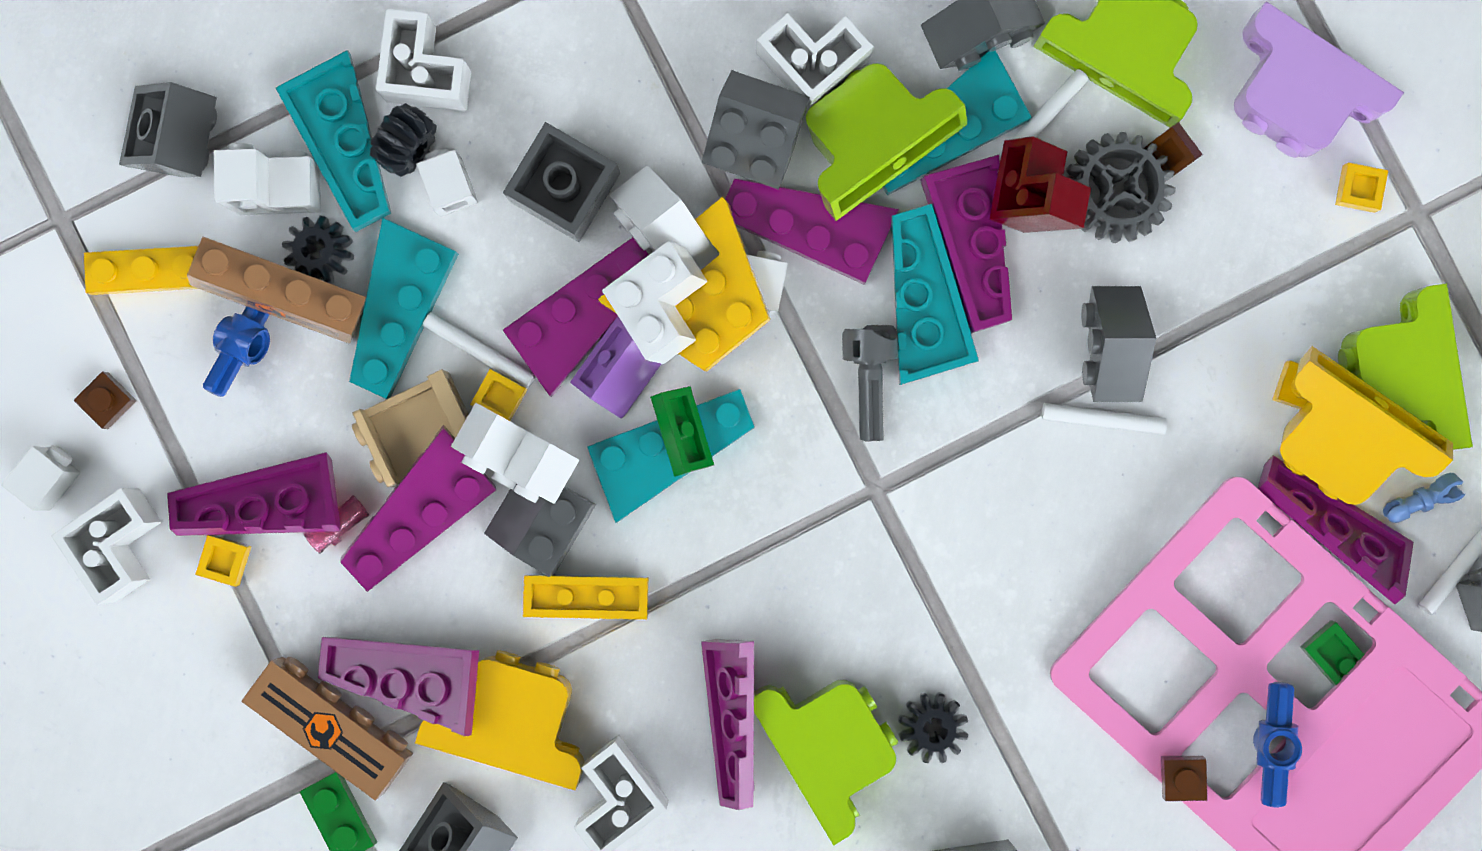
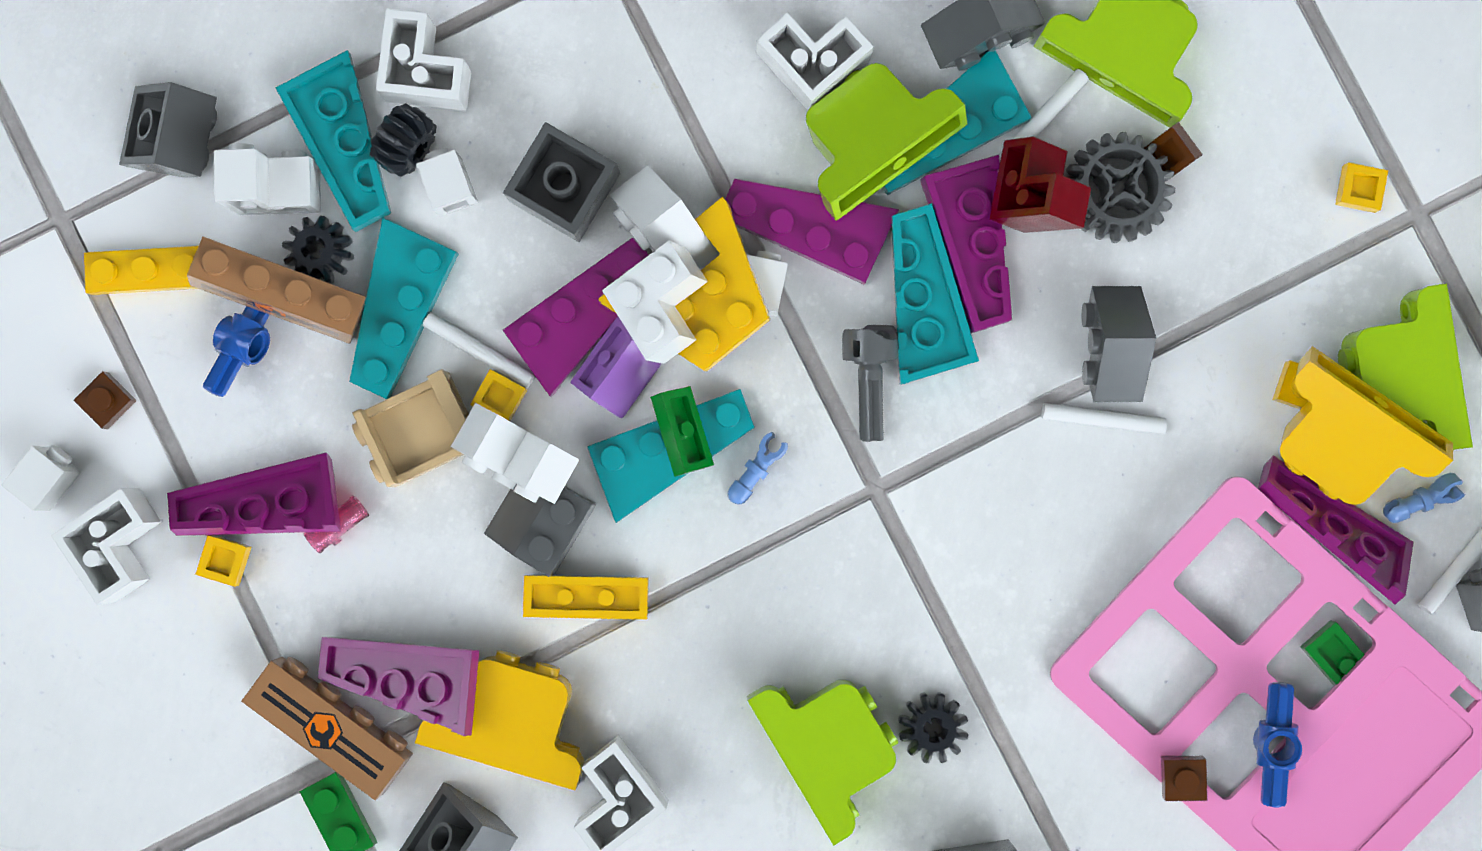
magenta wing [340,425,496,592] -> none
dark grey brick [701,70,810,190] -> none
magenta wing [701,639,755,810] -> none
lavender brick [1234,1,1404,158] -> none
none -> medium blue piece [728,432,788,504]

